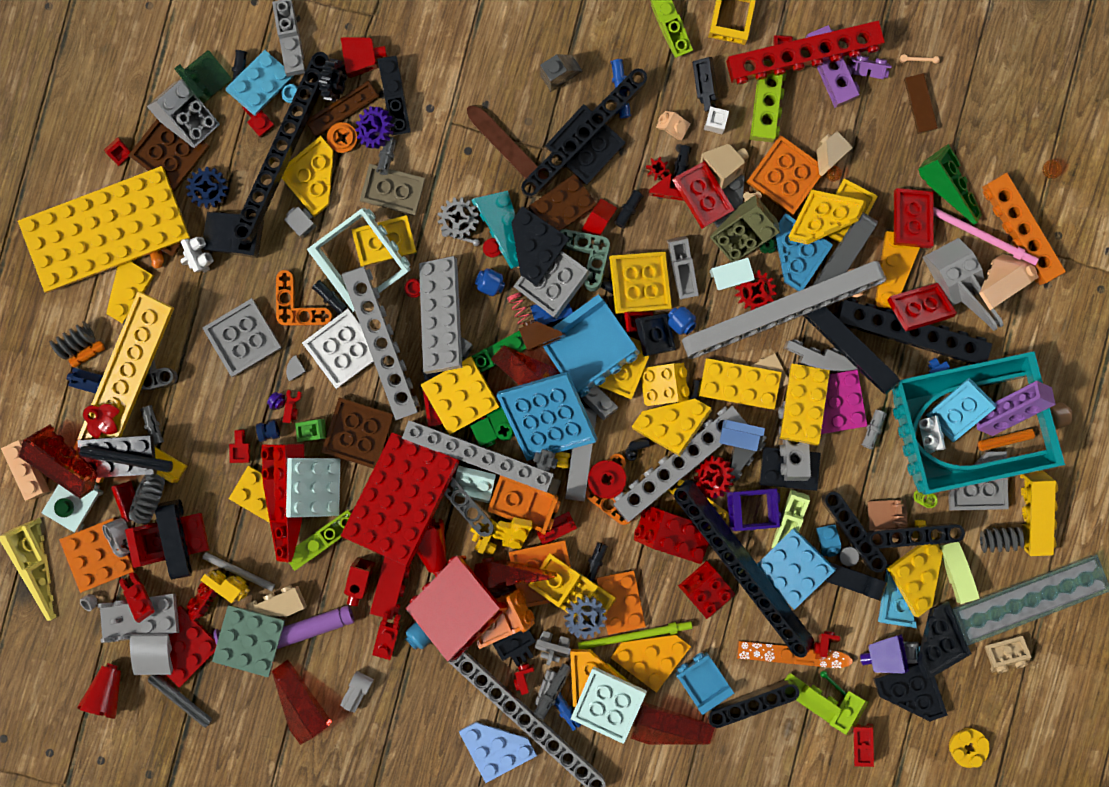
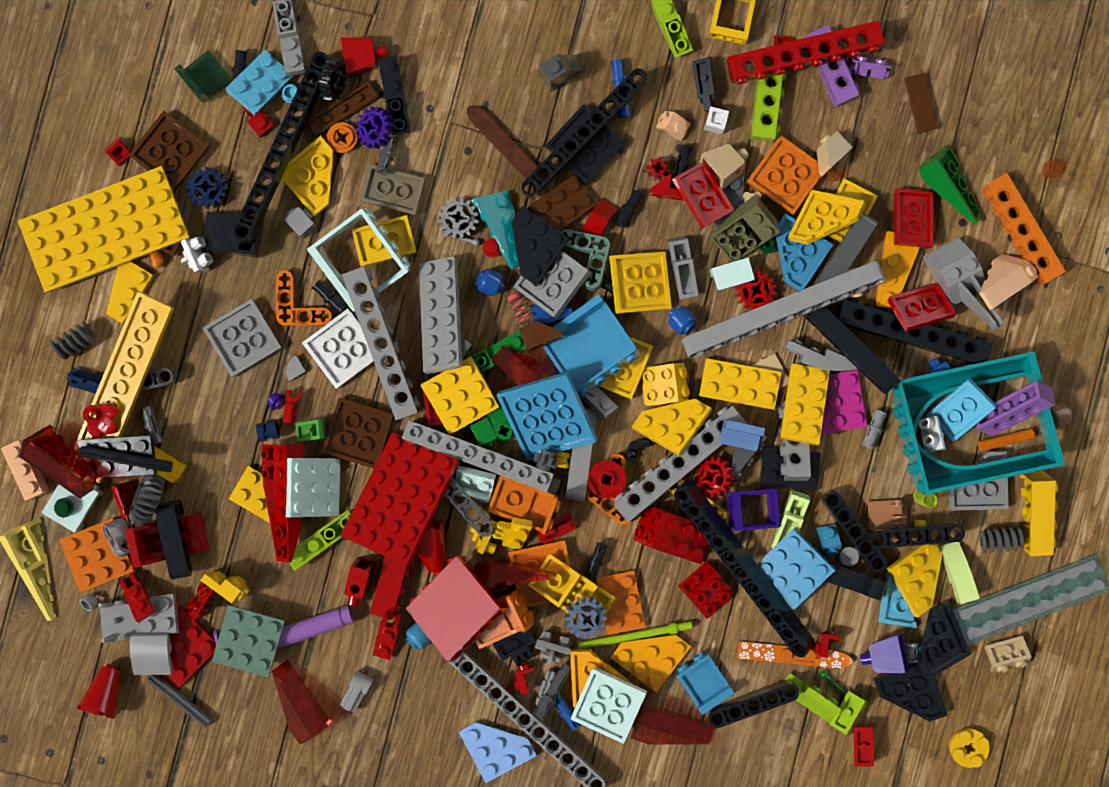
orange axle [68,341,105,368] -> none
light grey slope [147,79,220,148] -> none
light grey bar [202,552,275,591] -> none
red plate [229,430,250,463] -> none
tan slope [246,585,307,617] -> none
red plate [404,279,420,298] -> none
red slope [623,311,653,333] -> none
black plate [635,313,676,357] -> none
light nougat hinge [900,54,940,64] -> none
bright pink bar [933,207,1039,265] -> none

